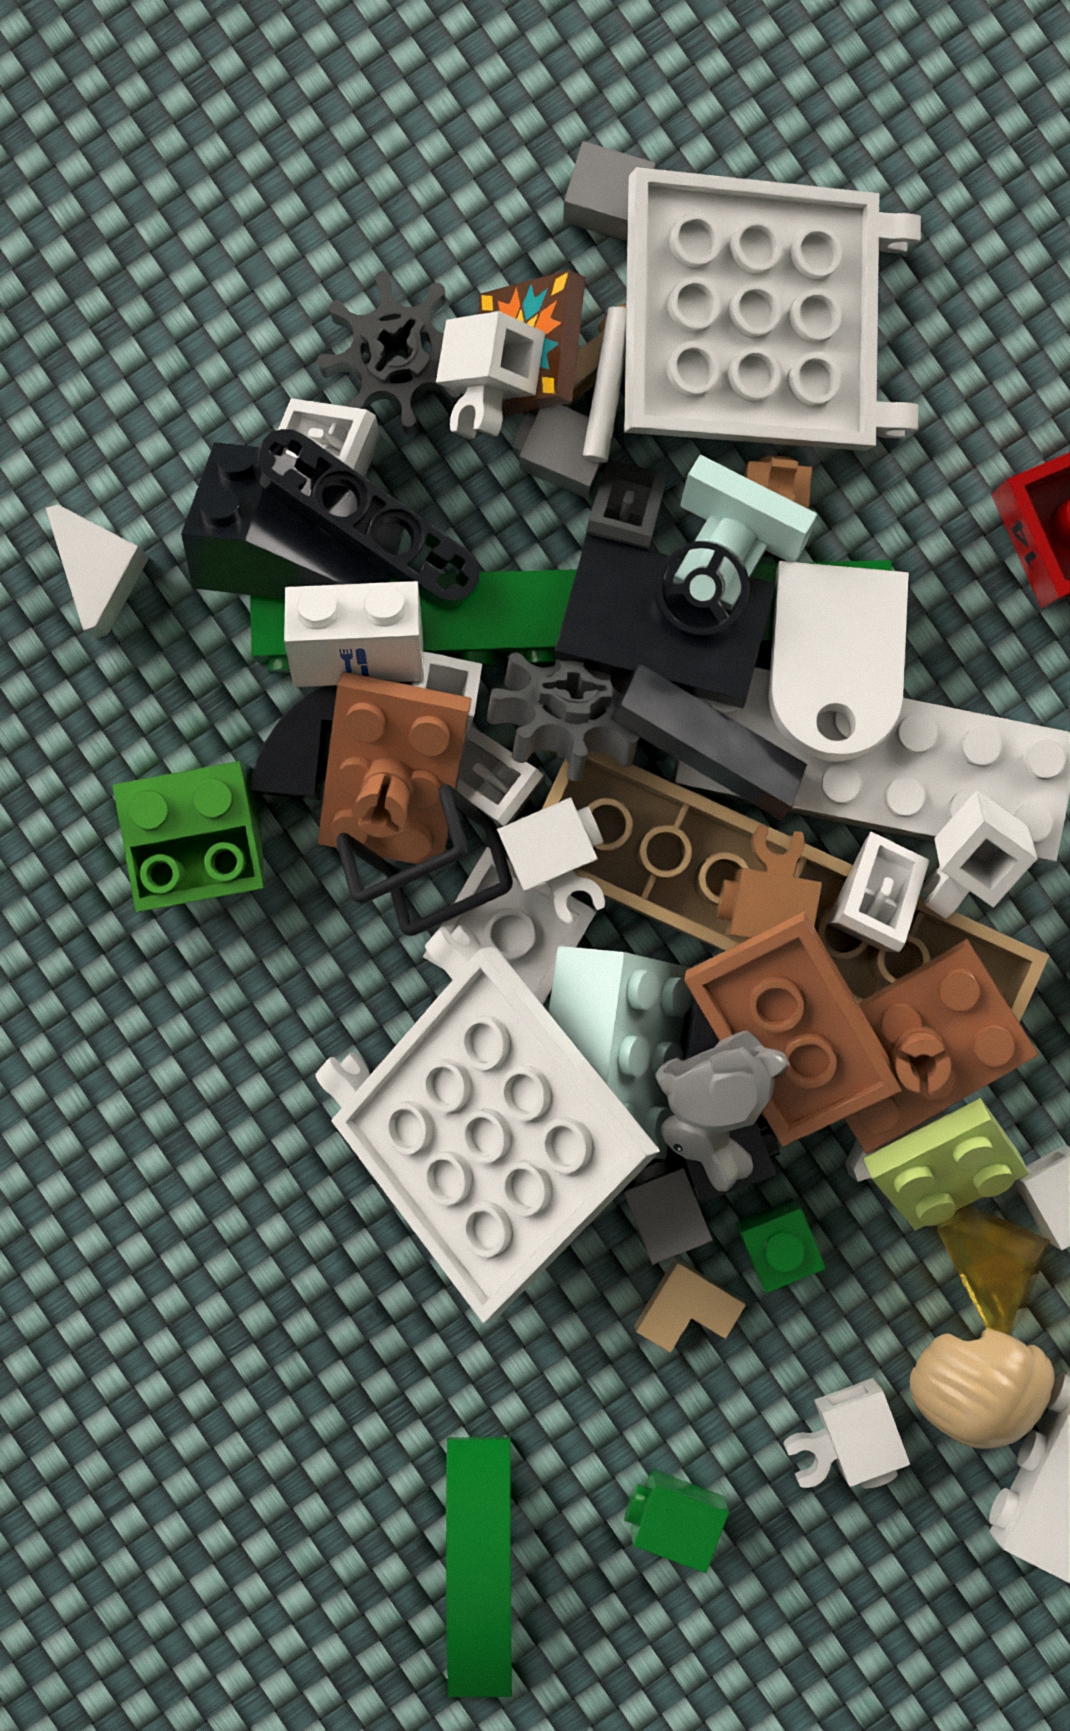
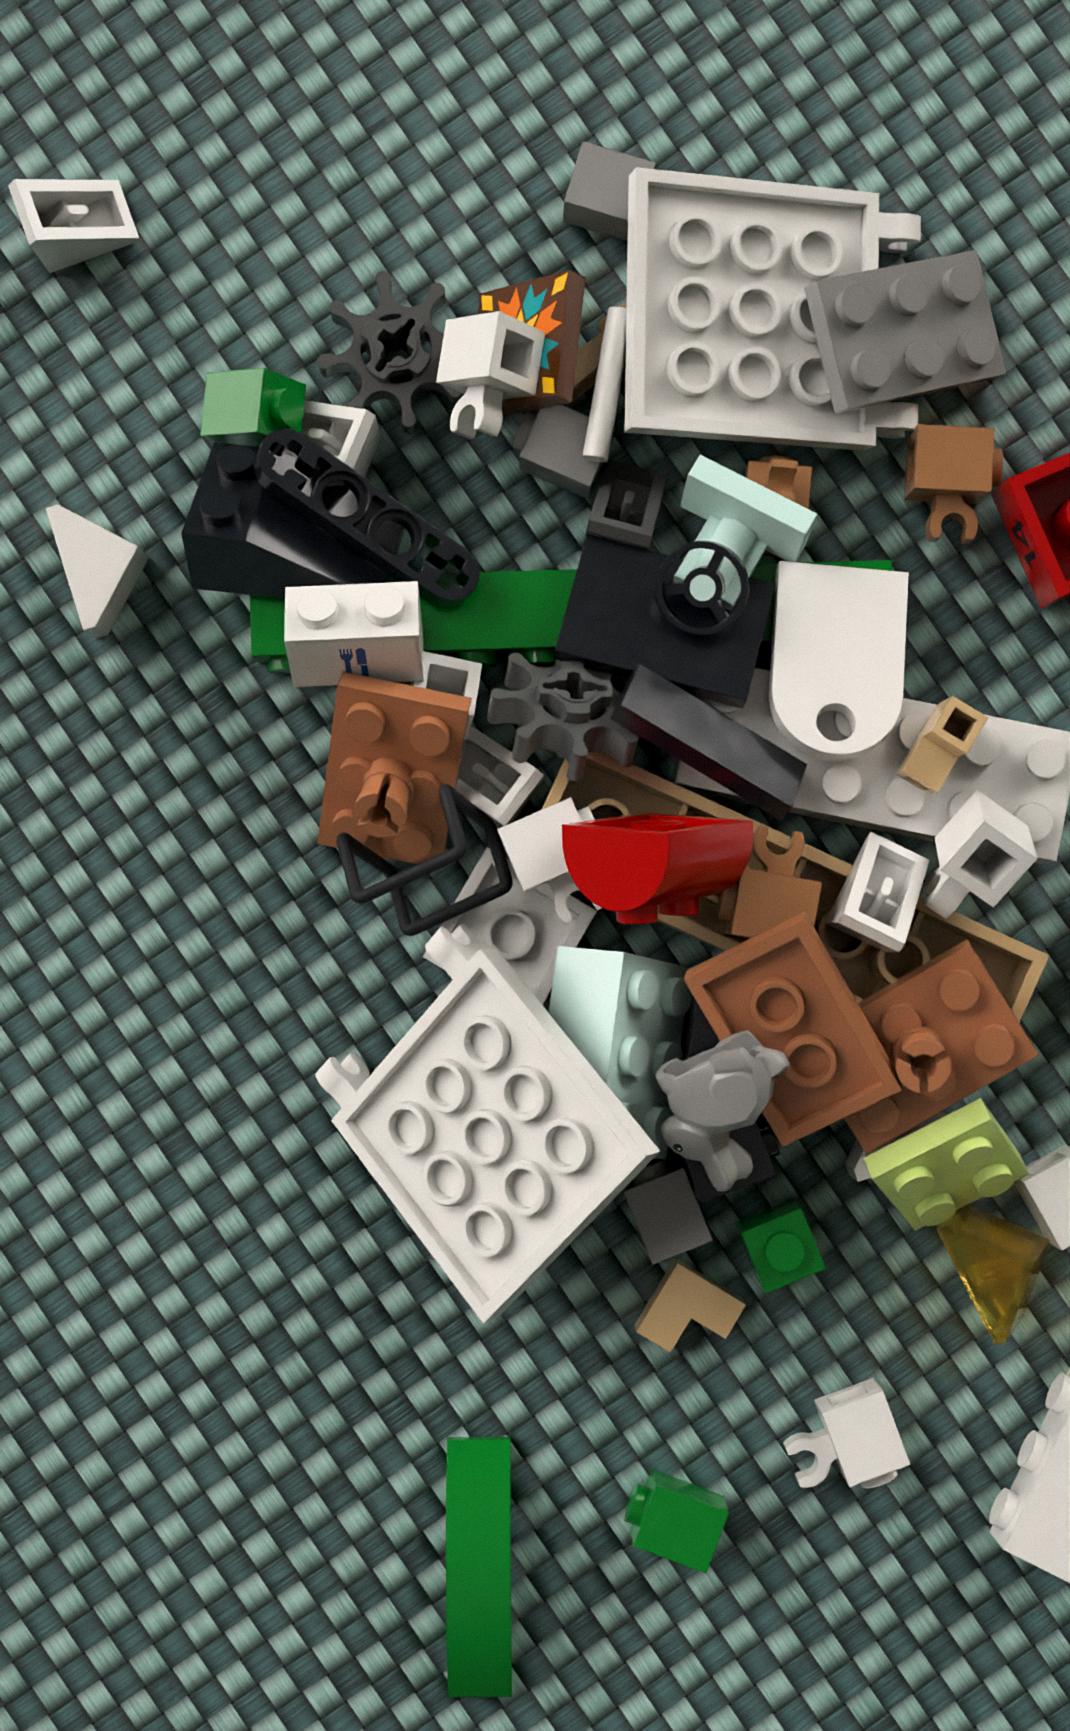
bright green slope [112,761,265,912] -> none
black brick [250,685,337,800] -> none
tan piece [909,1329,1055,1449] -> none
none -> white slope [8,179,139,273]
none -> brick [200,368,306,447]
none -> red brick [562,813,753,924]
none -> light grey plate [804,250,1006,414]
none -> tan piece [896,696,989,795]
none -> medium nougat brick [904,424,1003,544]

